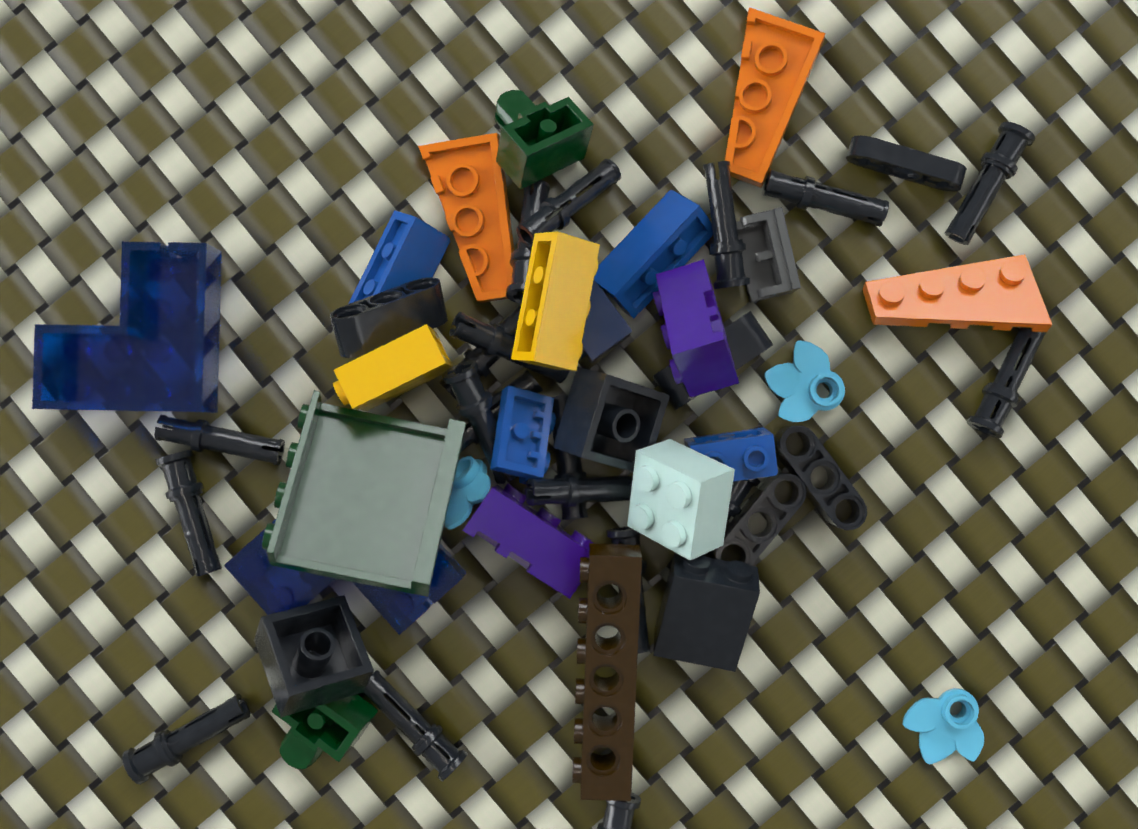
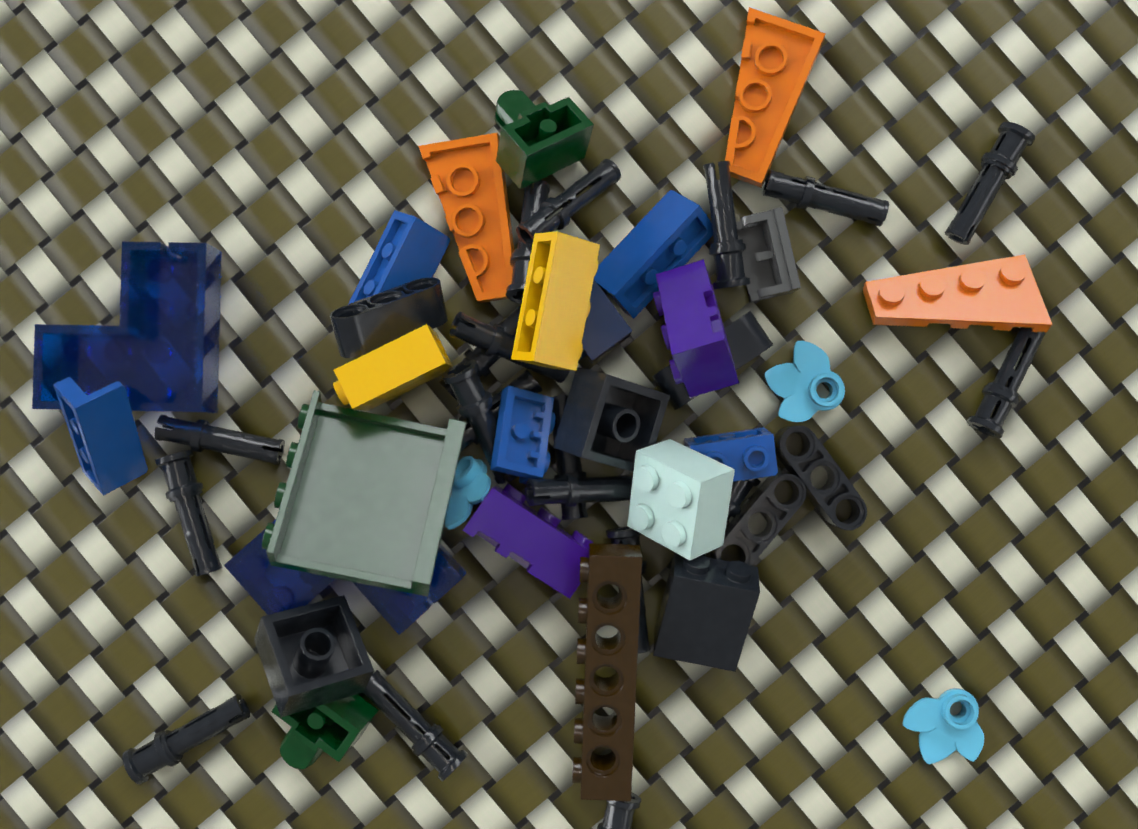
black beam [846,135,967,191] -> none
none -> blue panel [53,377,148,496]

